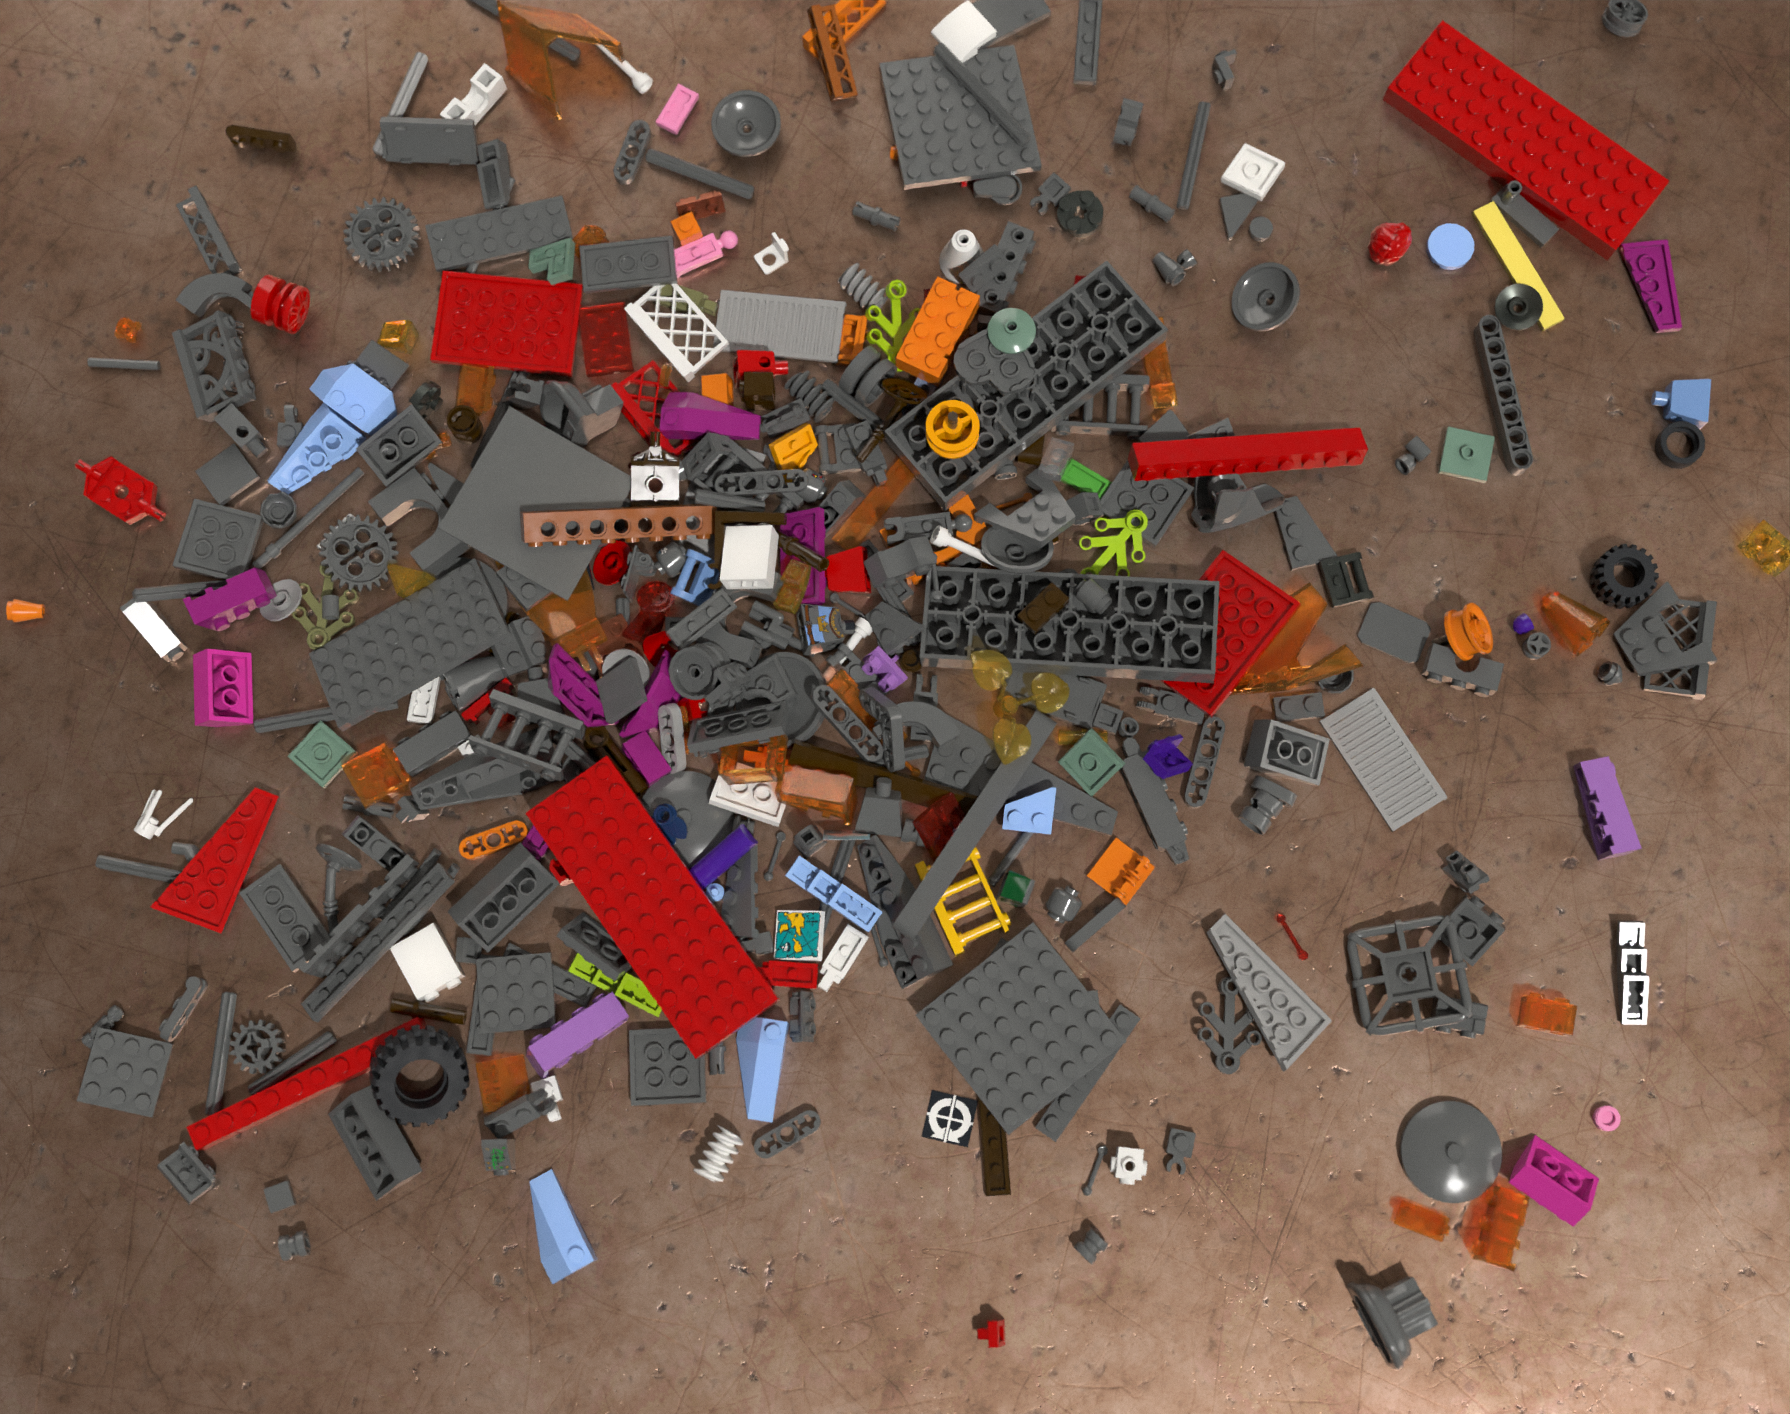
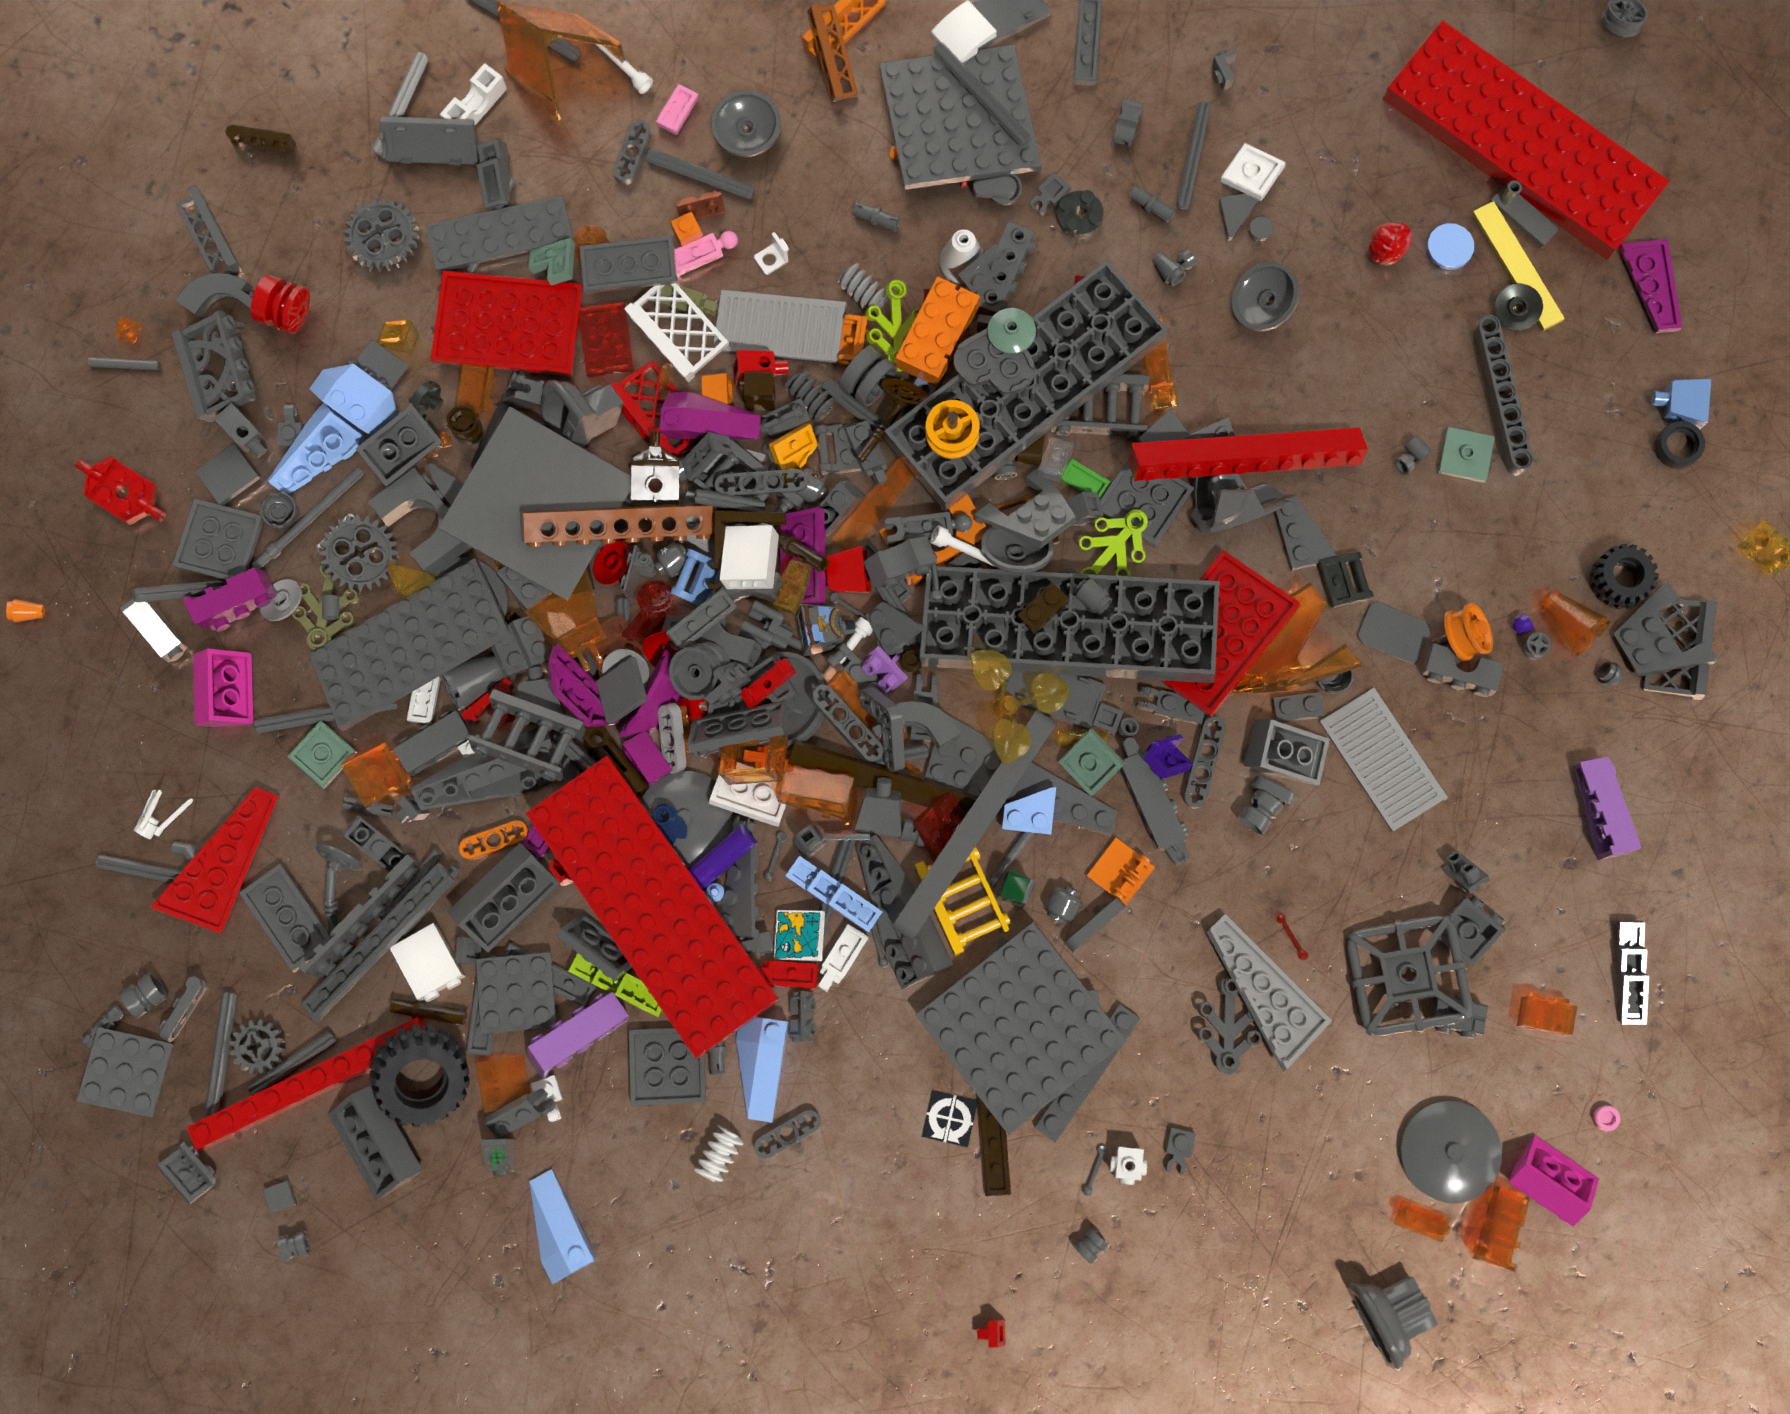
none -> dark grey wheel [119,972,168,1018]
none -> red piece [740,658,797,708]

